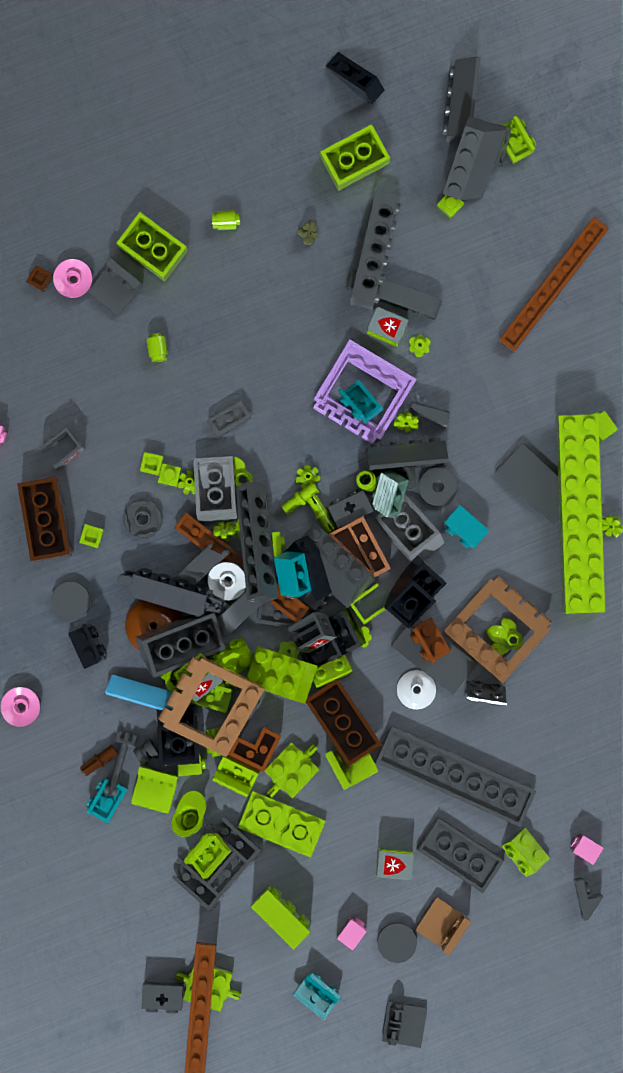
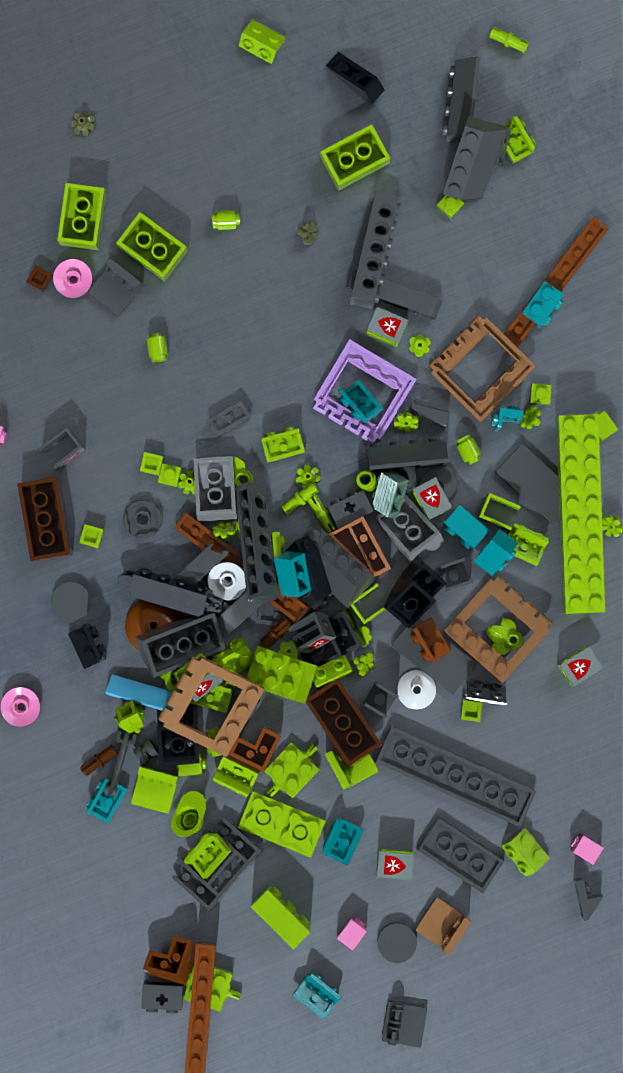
none -> lime brick [57,183,107,250]
none -> olive plant [71,111,95,136]
none -> lime piece [114,700,145,733]
none -> dark orange brick [143,936,196,985]
none -> lime bracket [239,19,286,64]
none -> reddish brown axle [260,617,293,649]
none -> lime bracket [261,426,305,463]
none -> teal bracket [322,818,365,865]
none -> lime plant [354,652,374,676]
none -> dark grey piece [363,682,399,718]
none -> piece [412,477,452,520]
none -> medium nougat hinge [429,315,536,422]
none -> dark grey piece [438,558,473,592]
none -> lime brick [456,434,482,465]
none -> lime plate [460,700,483,722]
none -> teal brick [474,529,518,576]
none -> lime piece [477,493,521,532]
none -> lime pin [489,26,529,53]
none -> teal bracket [491,406,524,432]
none -> lime bracket [507,523,550,566]
none -> lime plant [519,405,541,429]
none -> teal bracket [522,281,564,329]
none -> lime plate [530,383,551,405]
none -> piece [557,647,603,687]

